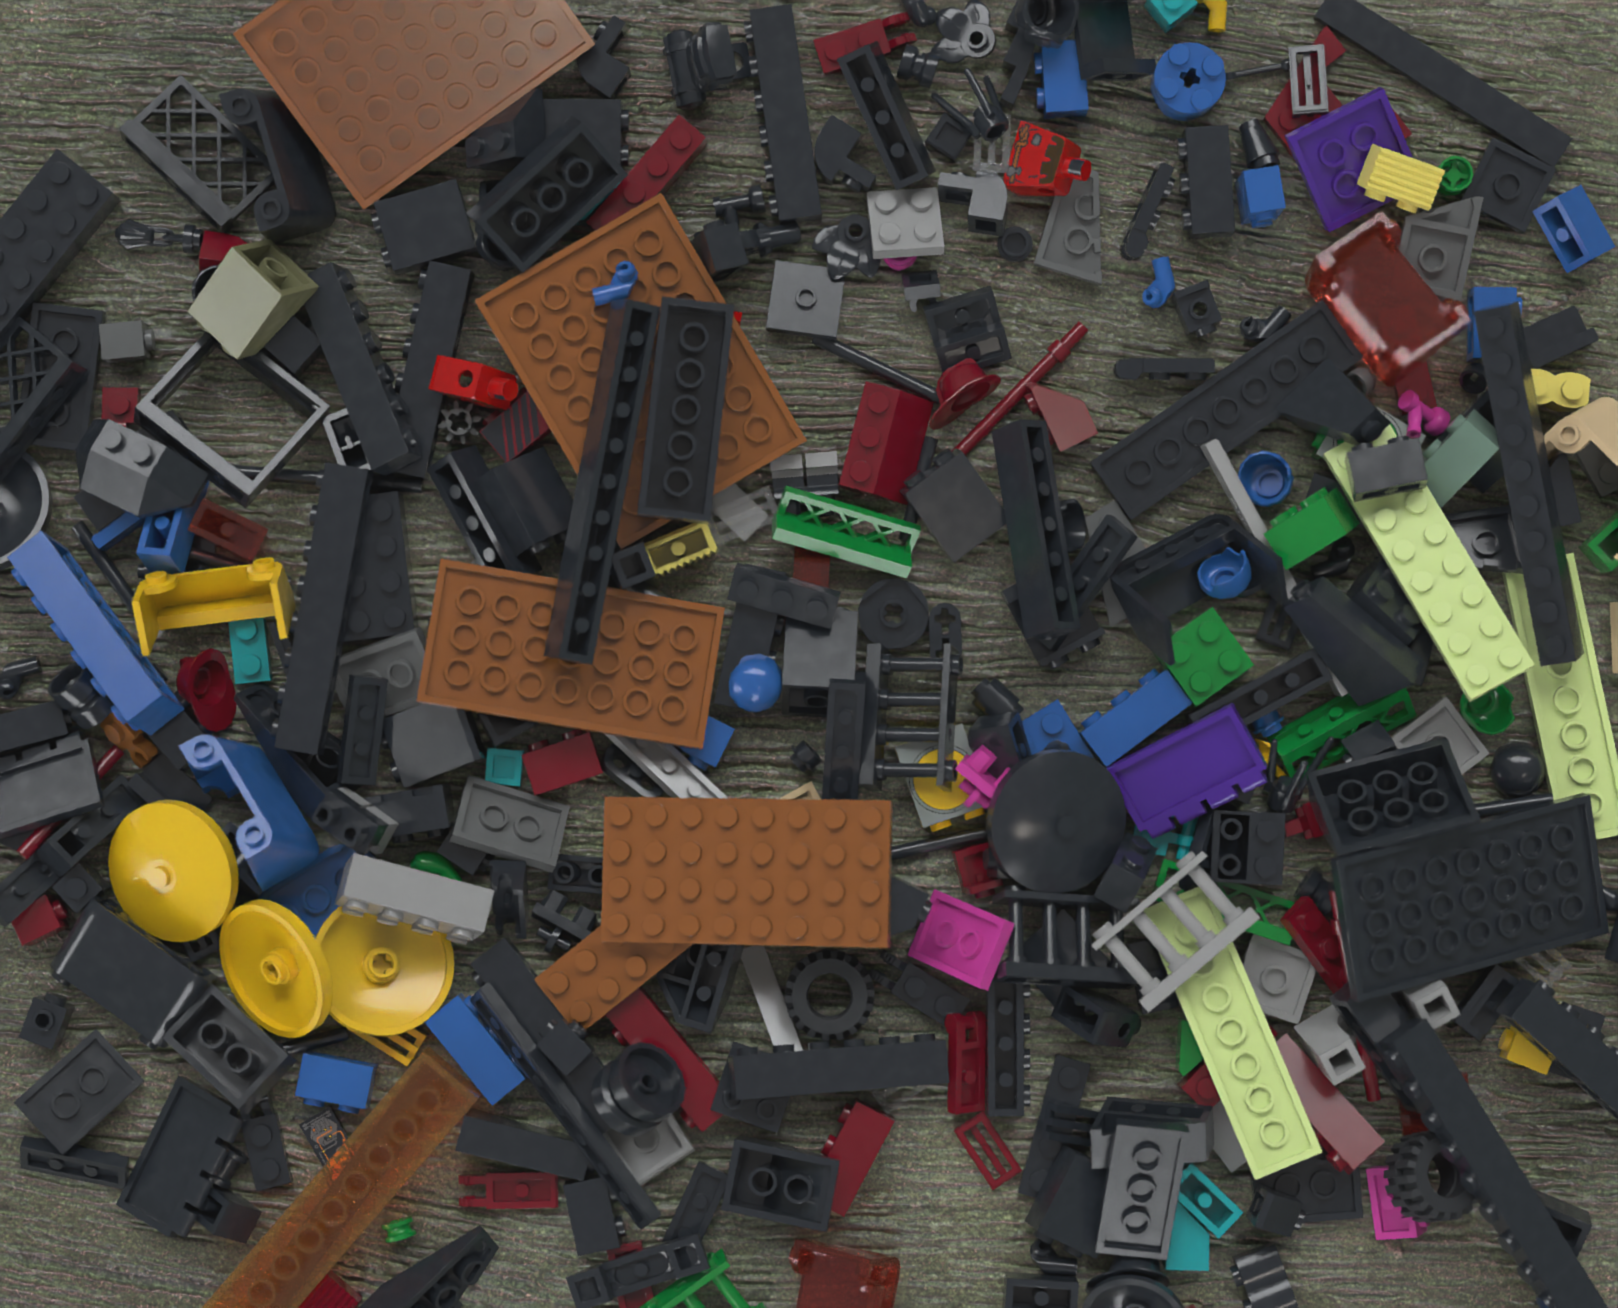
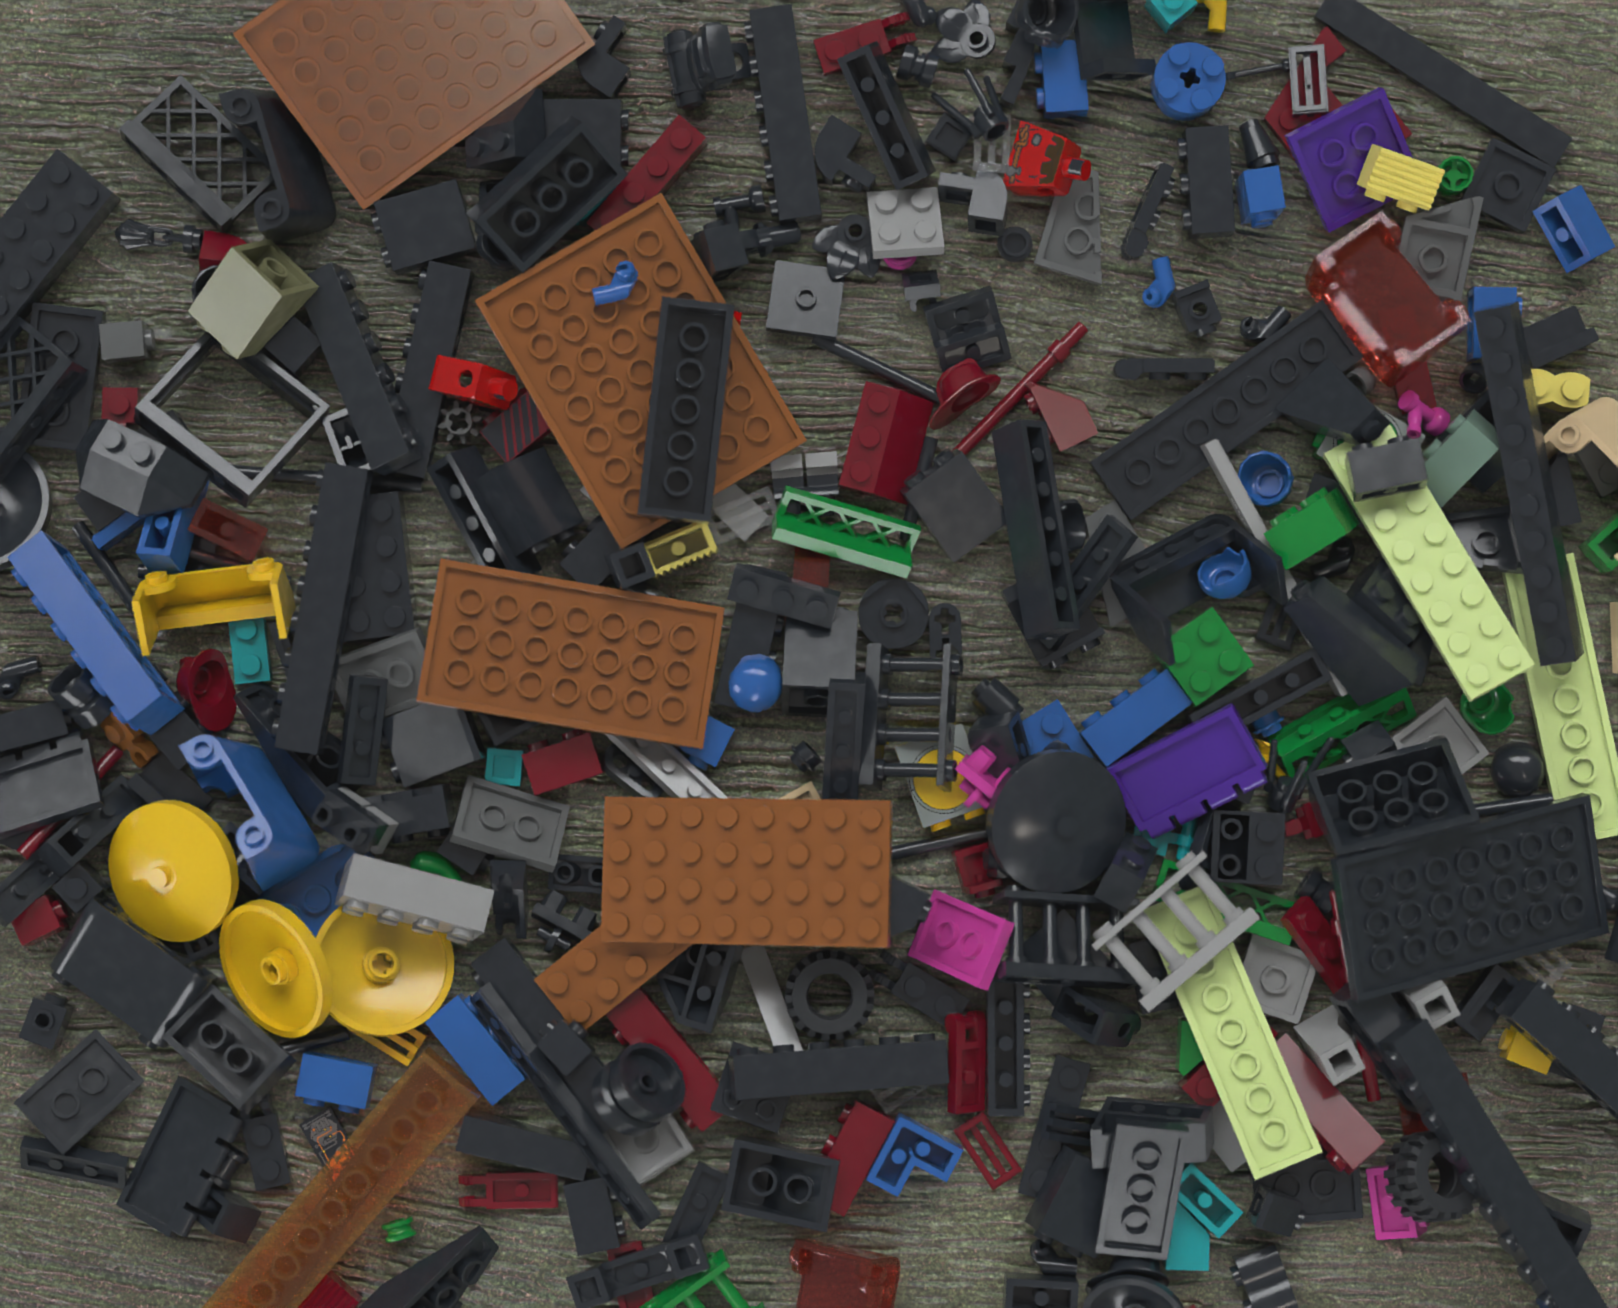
black brick [544,299,660,665] -> none
none -> blue brick [866,1112,964,1197]

